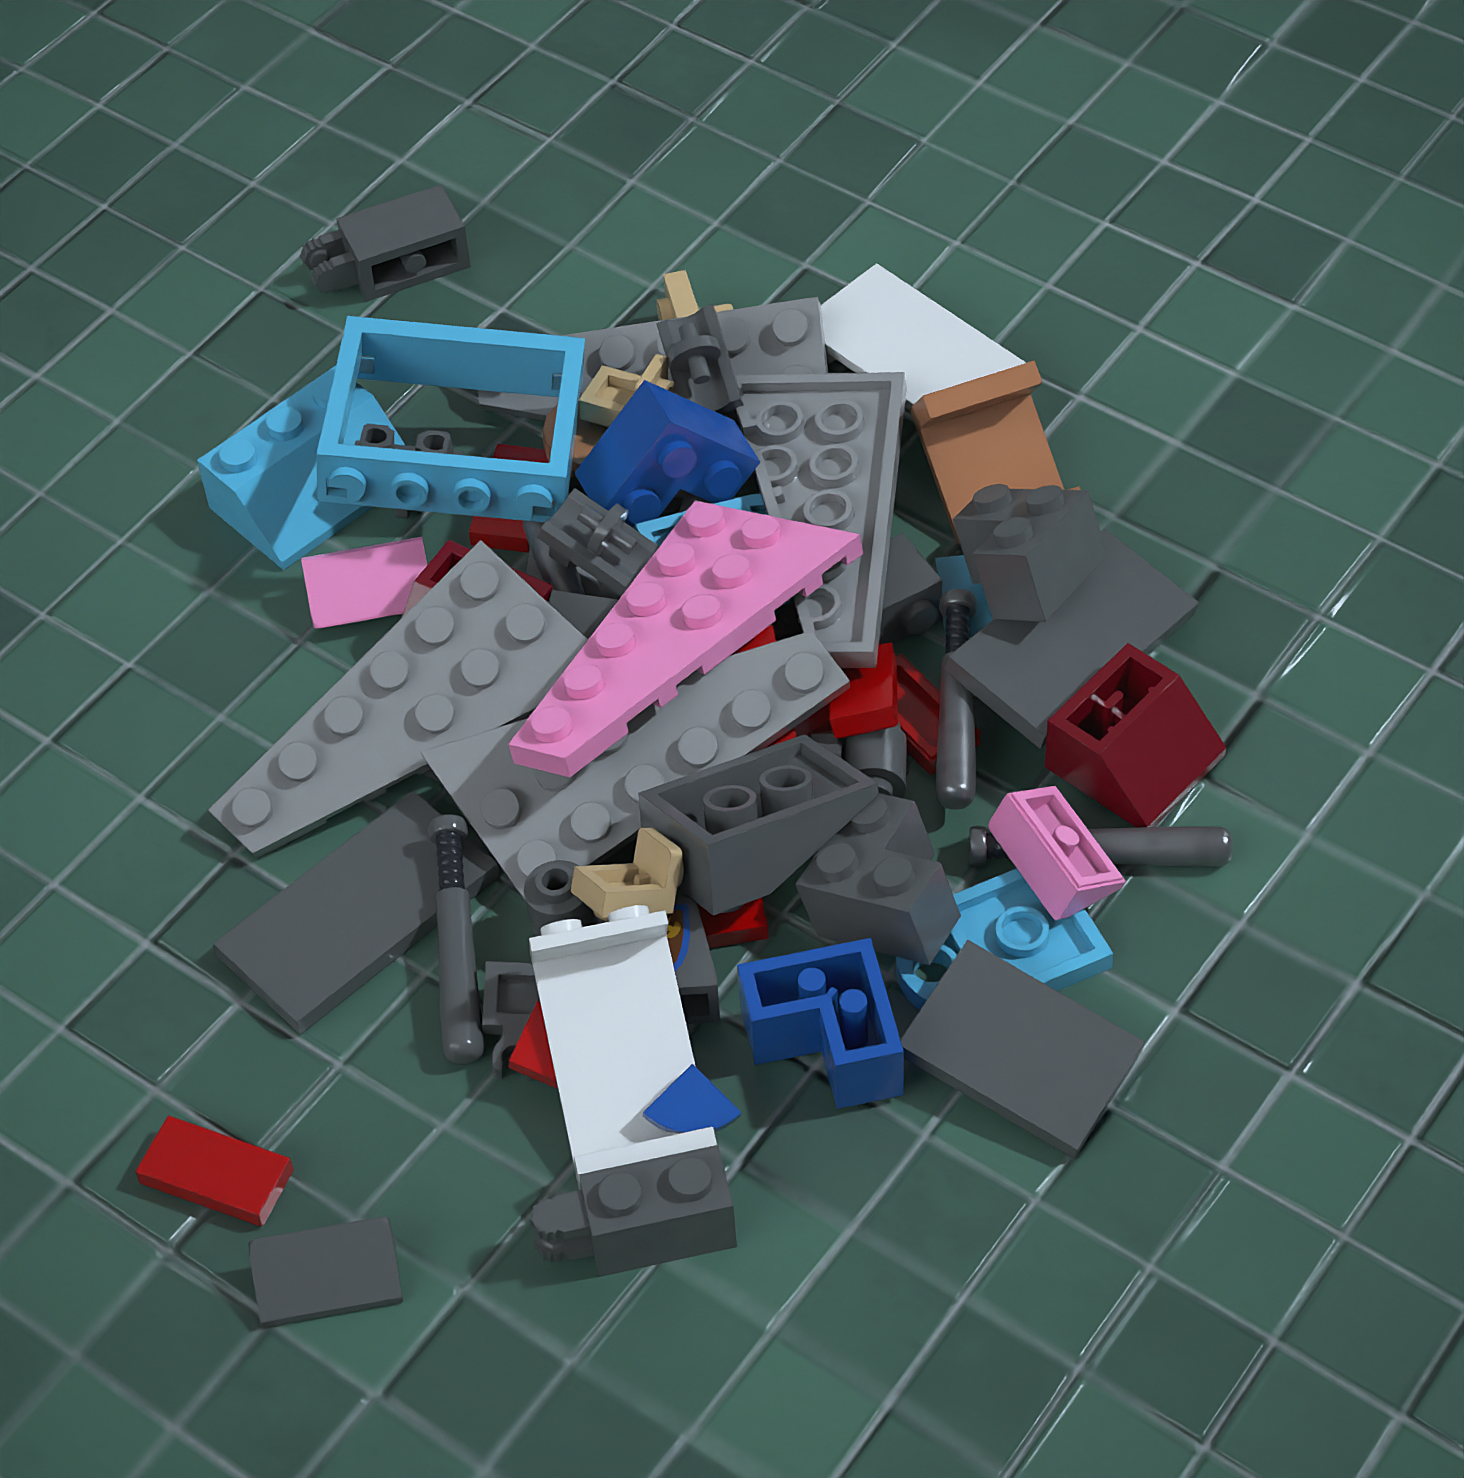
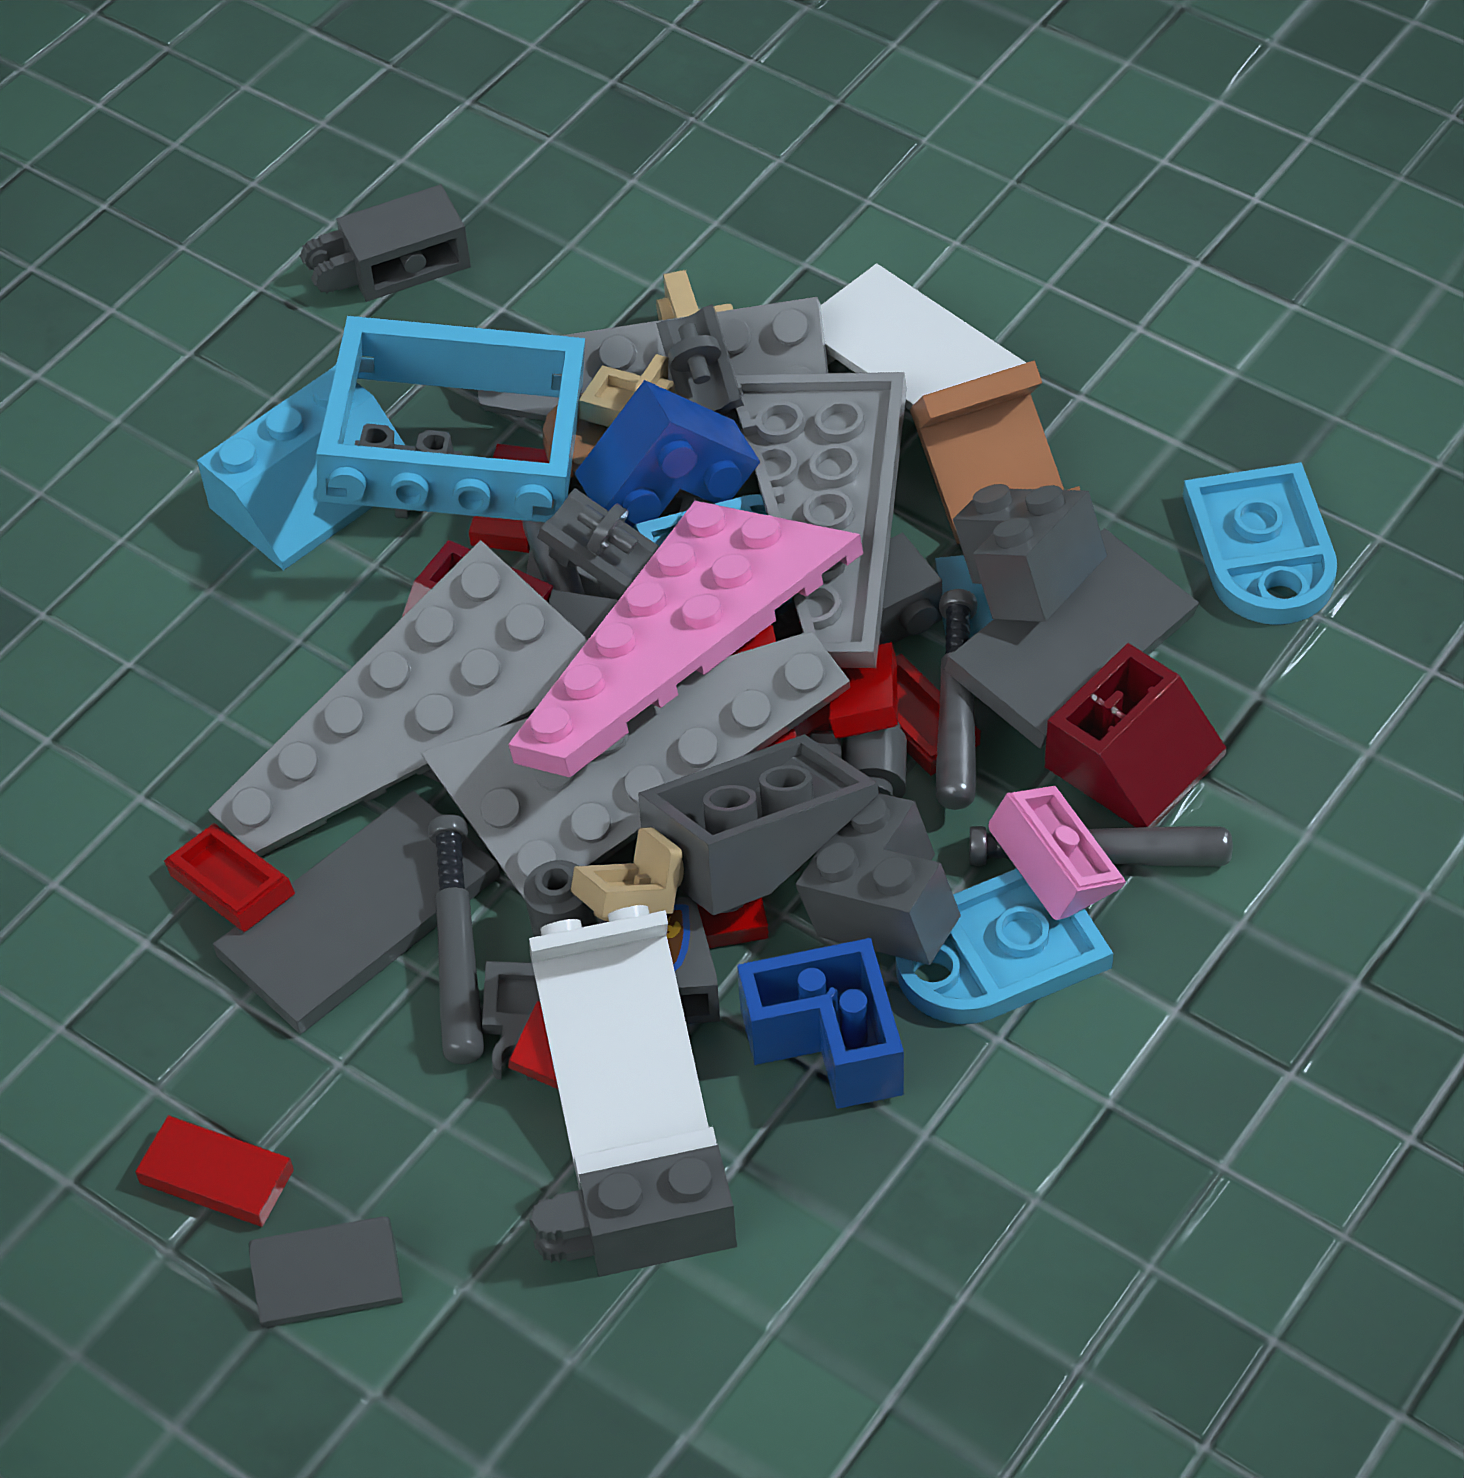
bright pink slope [301,537,427,629] -> none
blue tile [642,1064,742,1134] -> none
dark grey tile [900,940,1145,1159] -> none
none -> red tile [164,823,295,932]
none -> medium azure tile [1183,462,1337,625]

